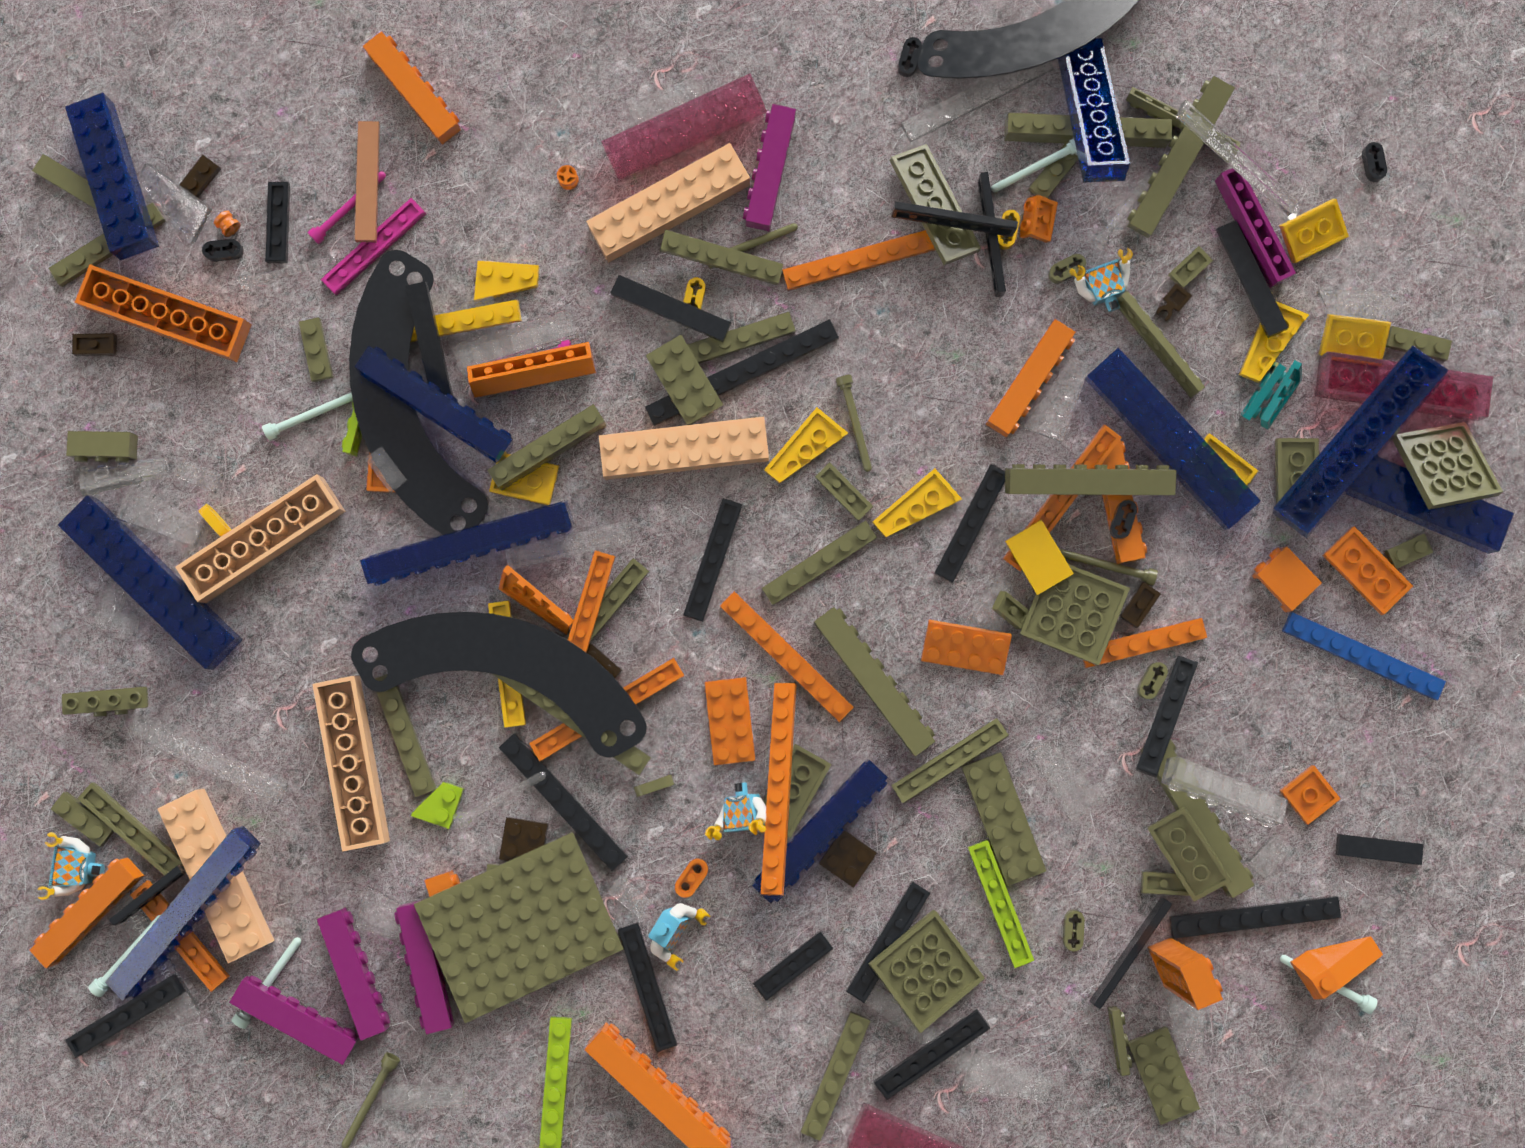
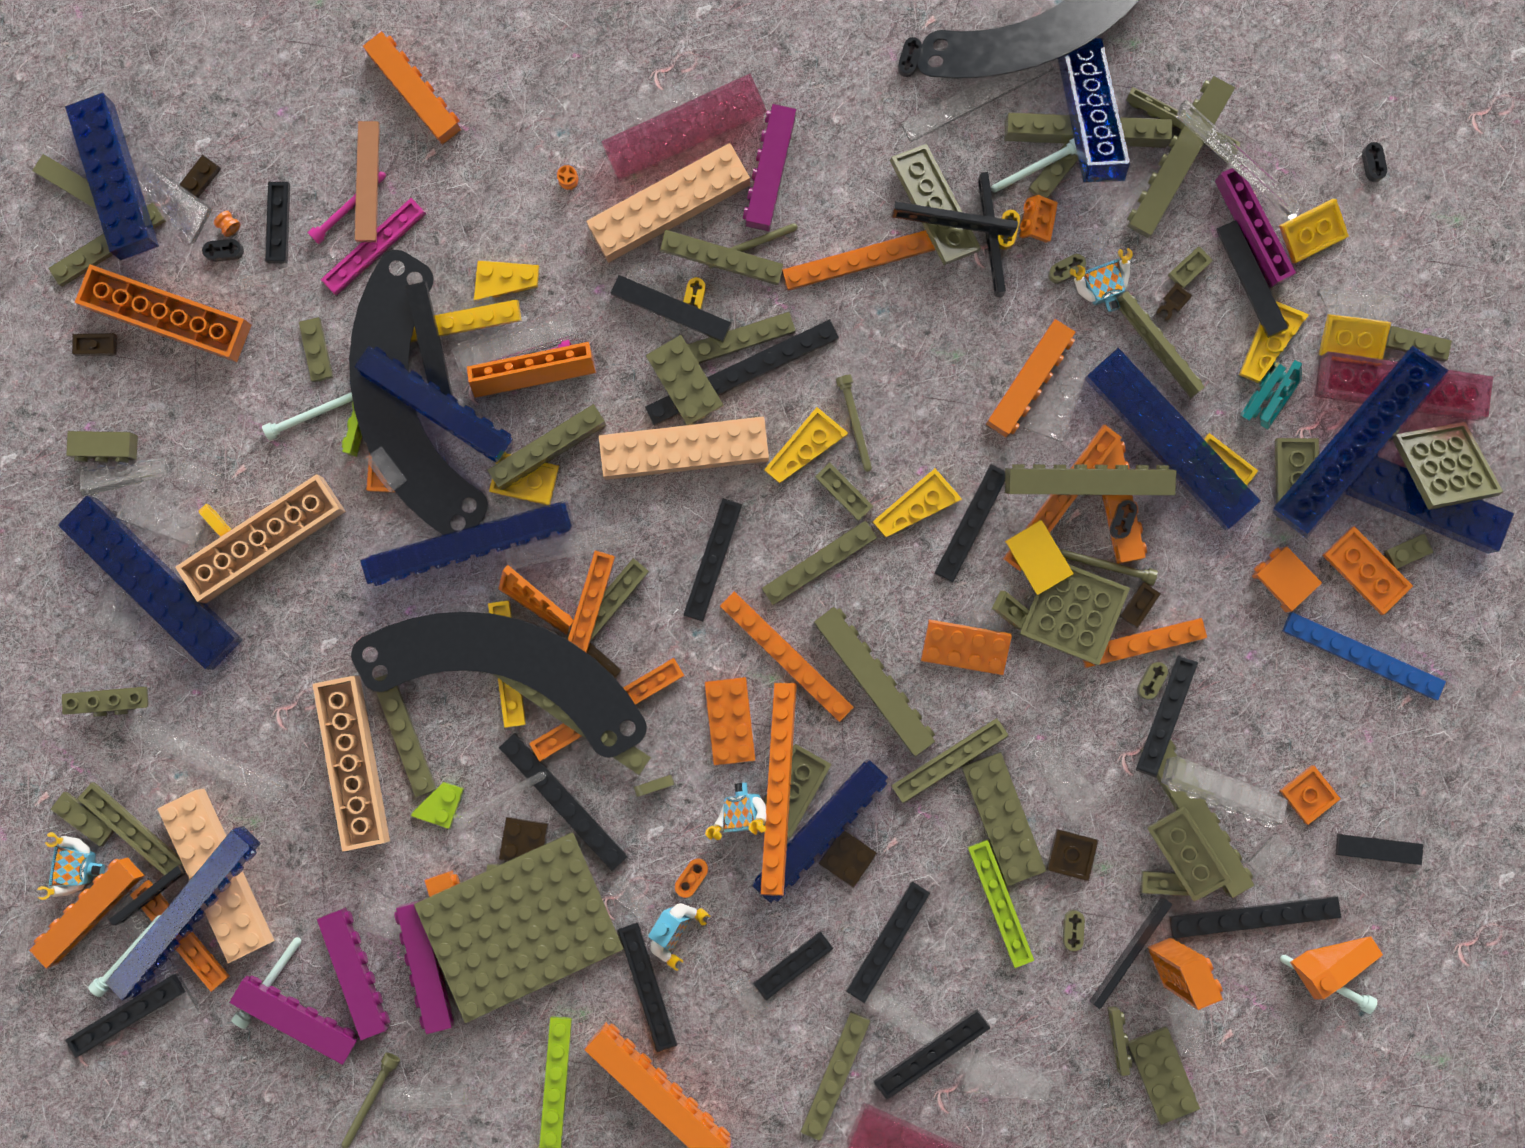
olive plate [868,910,985,1033] -> none
none -> dark brown plate [1046,829,1098,881]

